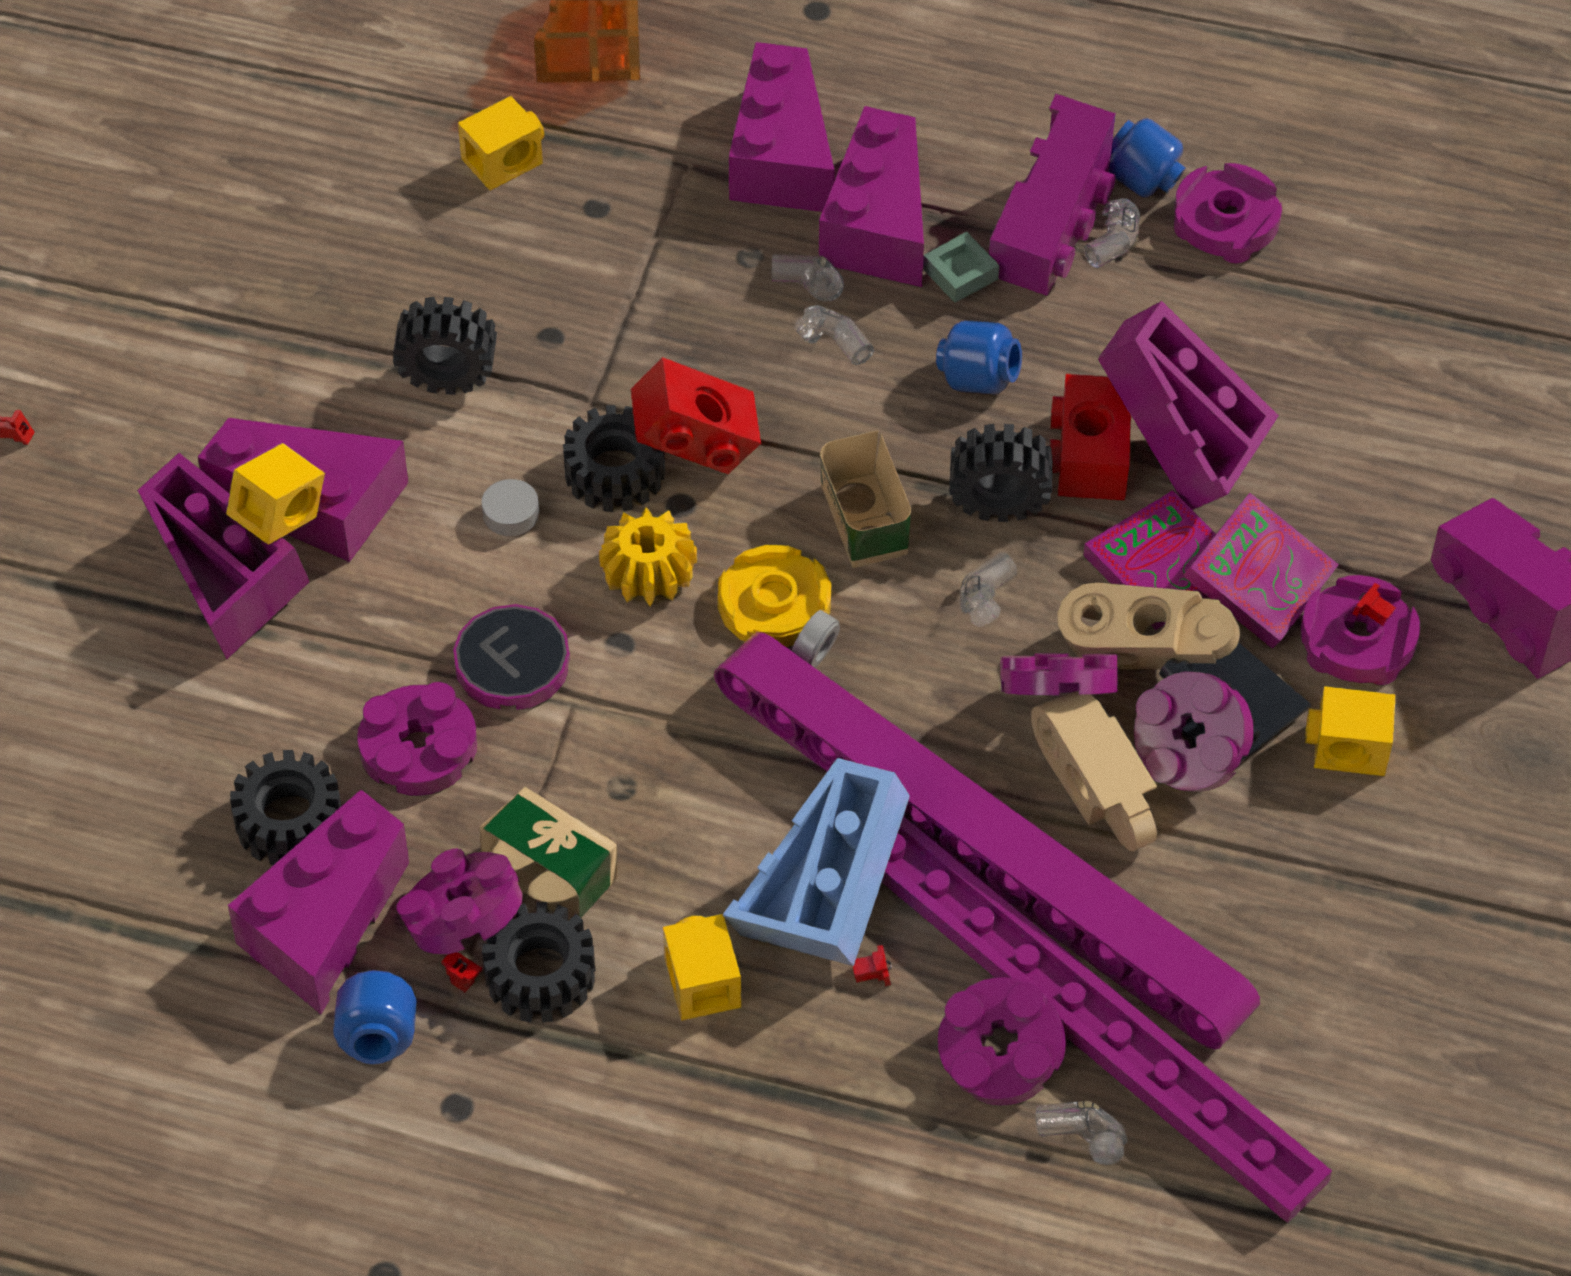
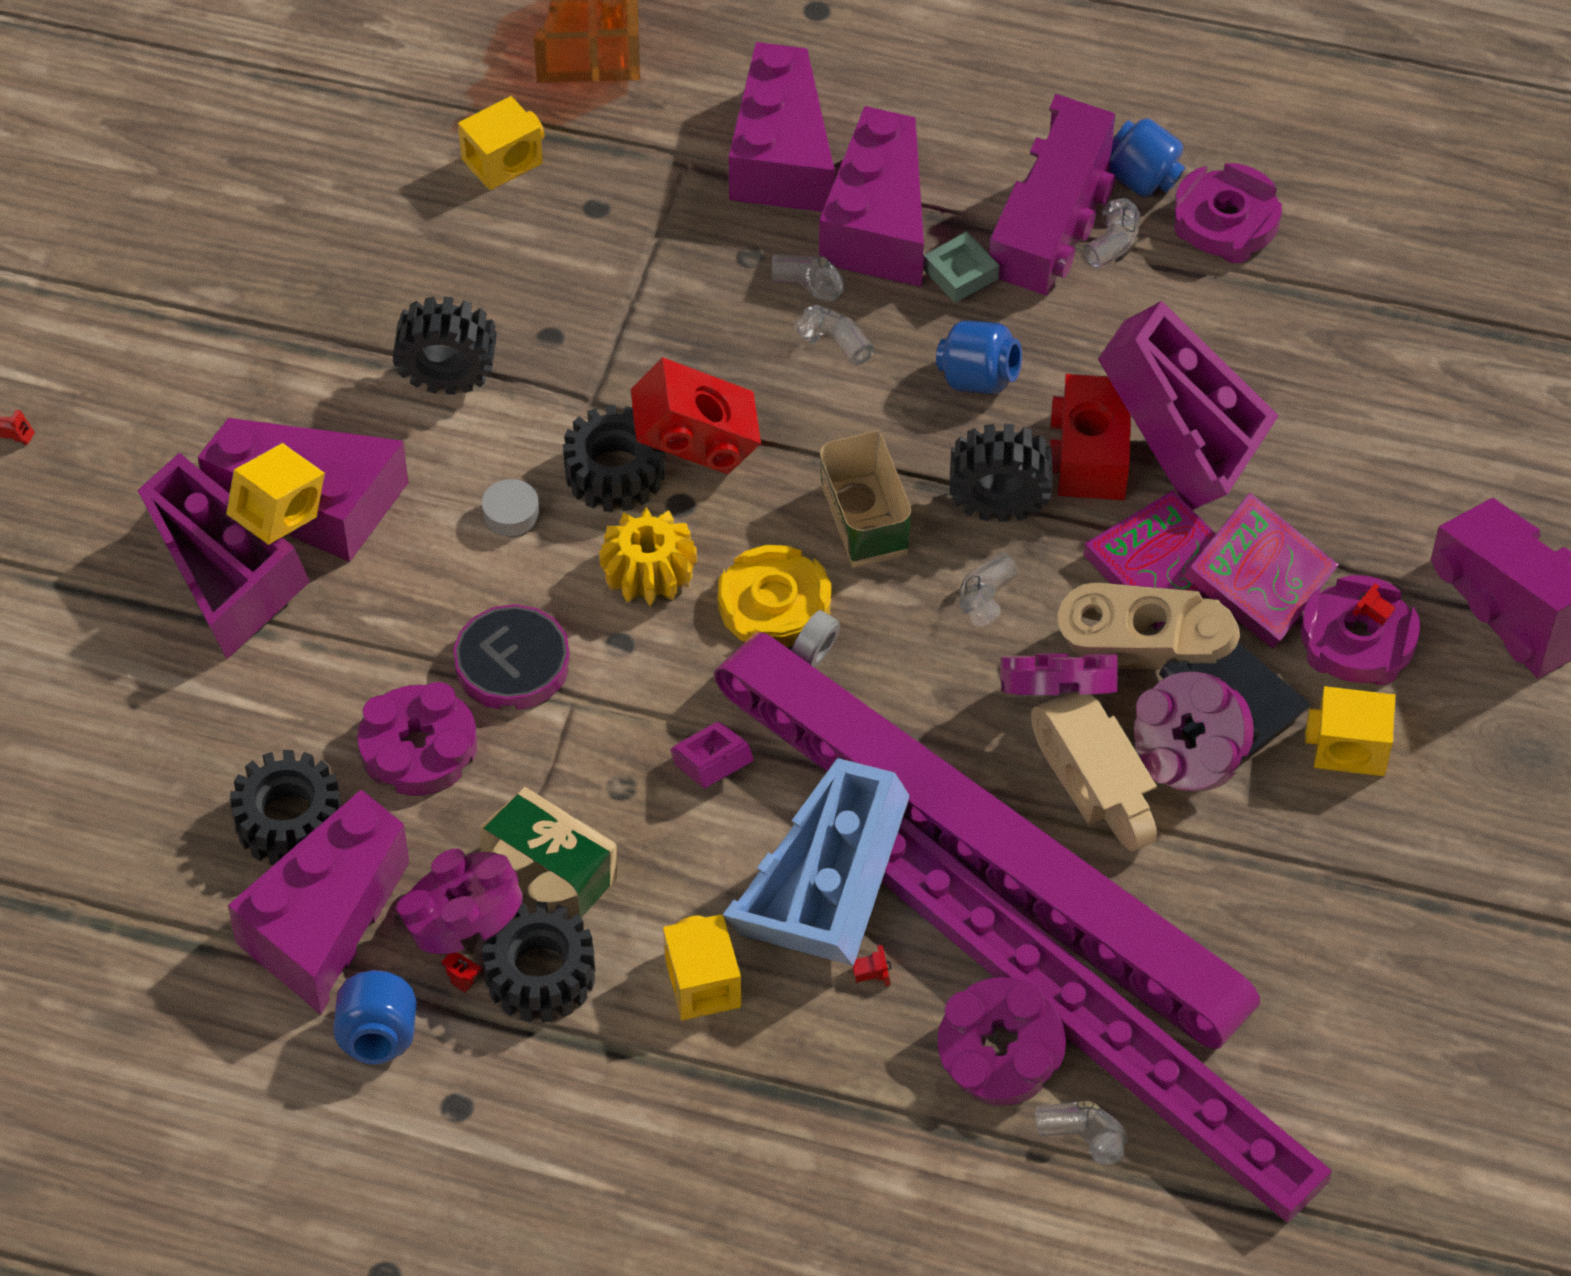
none -> magenta tile [670,721,754,789]

